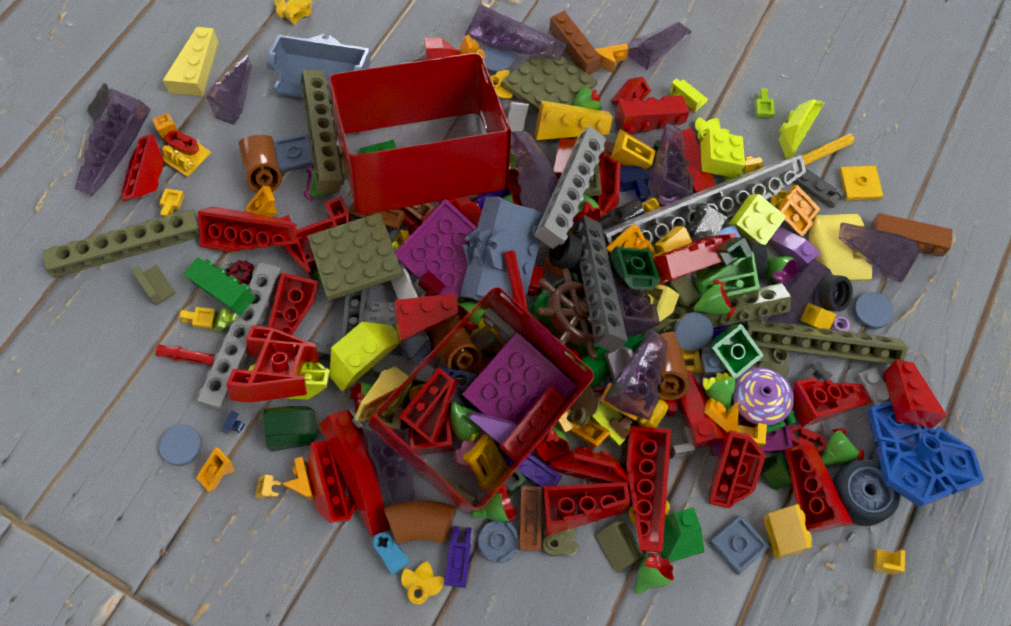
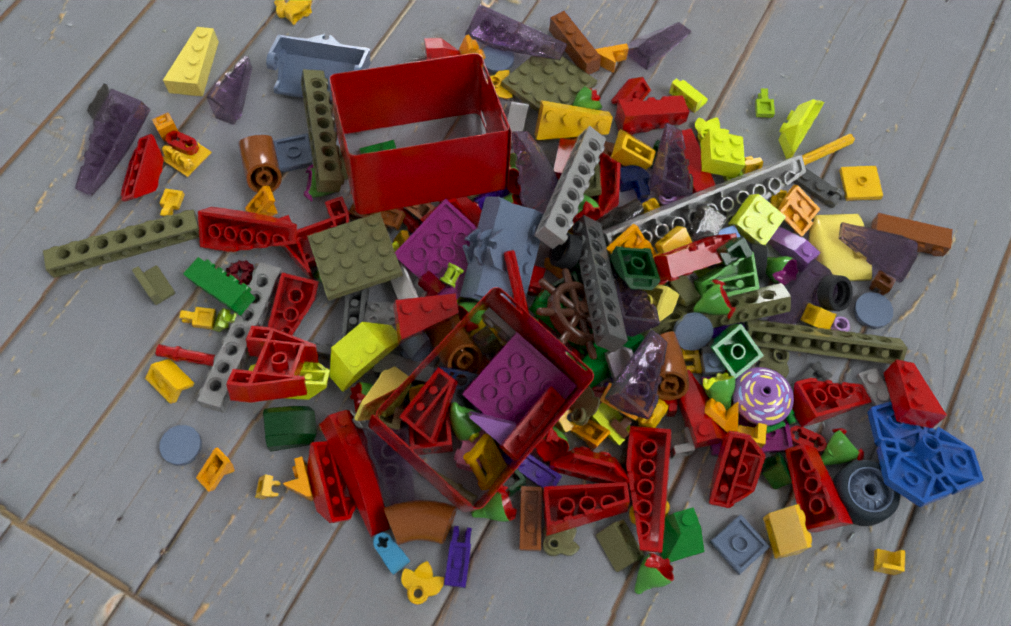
dark blue tile [221,410,245,434] -> none
sand blue tile [478,520,519,563] -> none
none -> yellow panel [145,359,194,404]
none -> lime bush [439,263,464,288]
none -> reddish brown tile [869,270,896,296]

